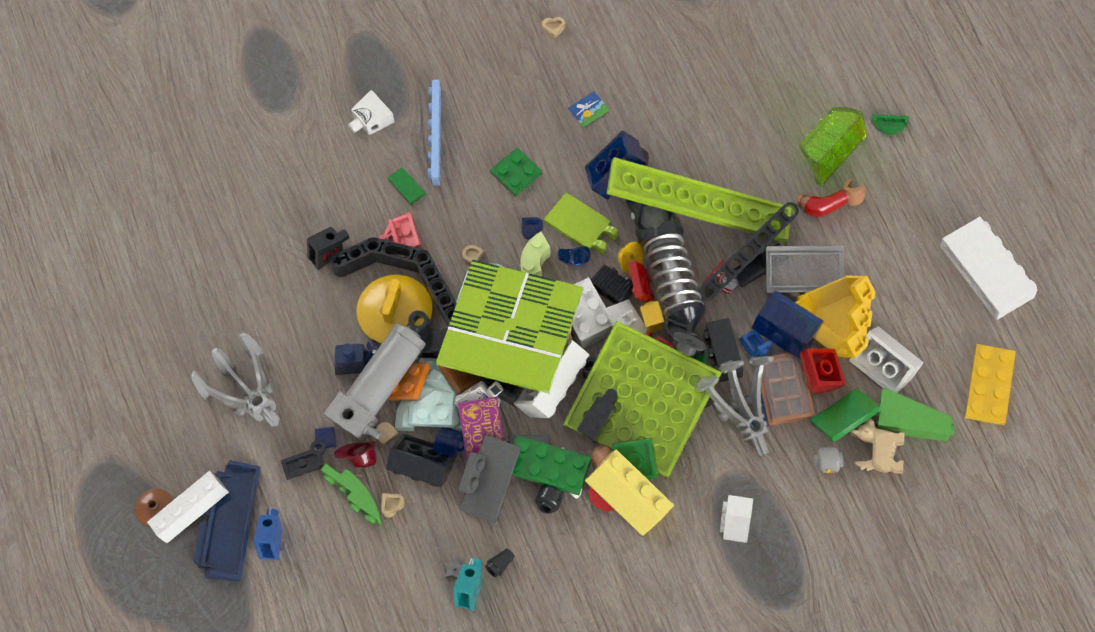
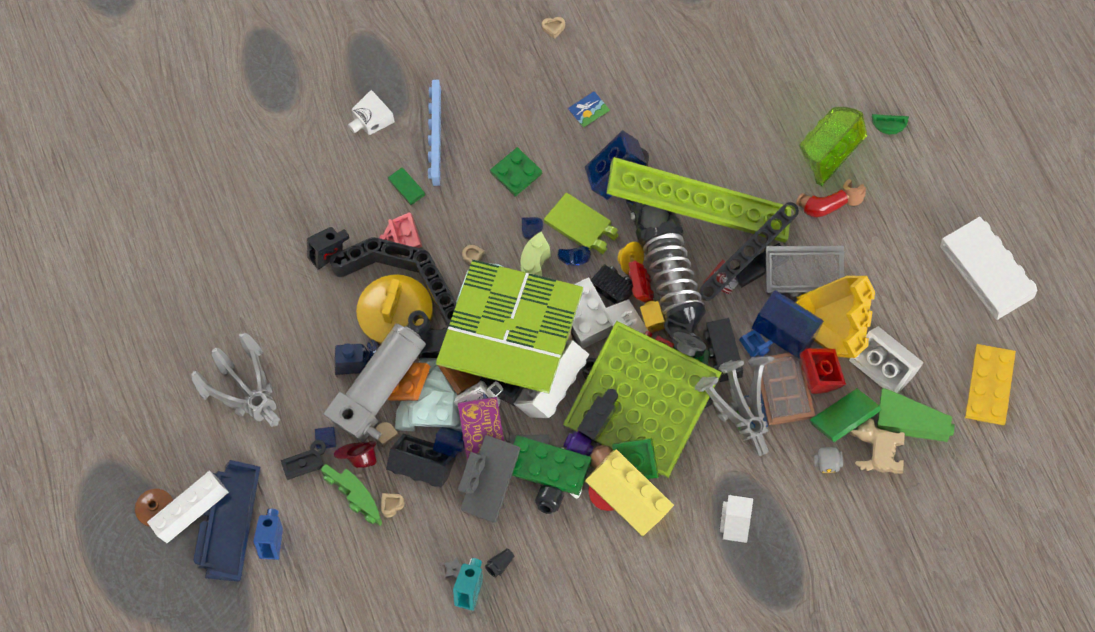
none -> dark purple head [563,431,594,456]

